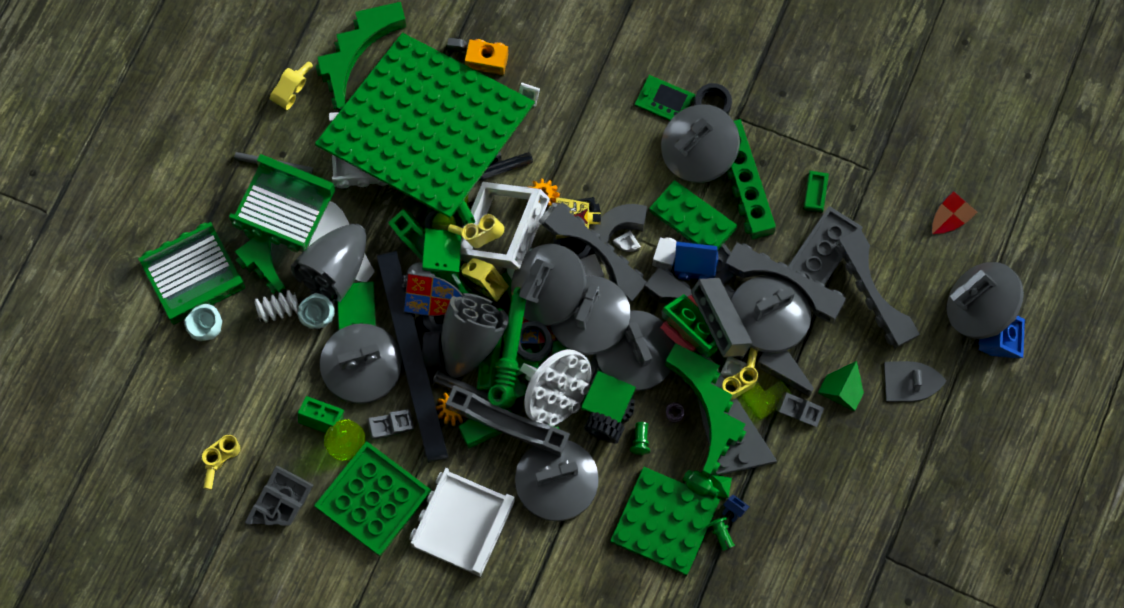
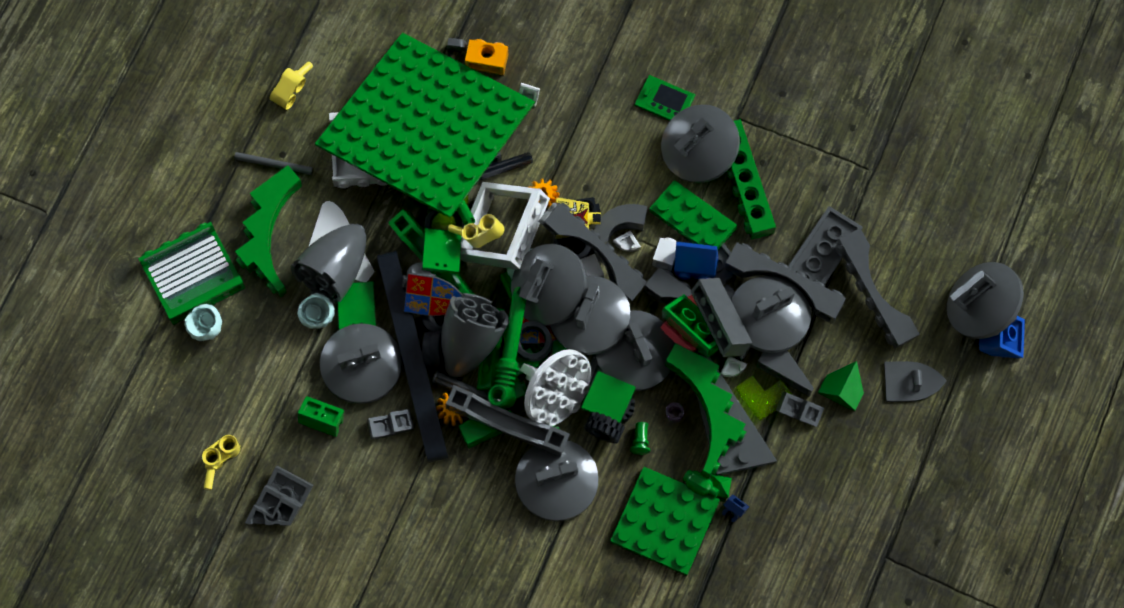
panel [229,154,335,253] -> none
white piece [255,290,299,323] -> none
green plate [314,441,432,557] -> none
green arch [315,2,406,112] -> none
clear neon green tile [324,419,365,461] -> none
white panel [409,468,515,577] -> none
light yellow torso [460,258,509,302] -> none
black tyre [694,83,732,115] -> none
green pin [707,517,735,551] -> none
light yellow beam [721,348,758,400] -> none
green tile [803,170,829,213] -> none
shield [931,191,978,234] -> none

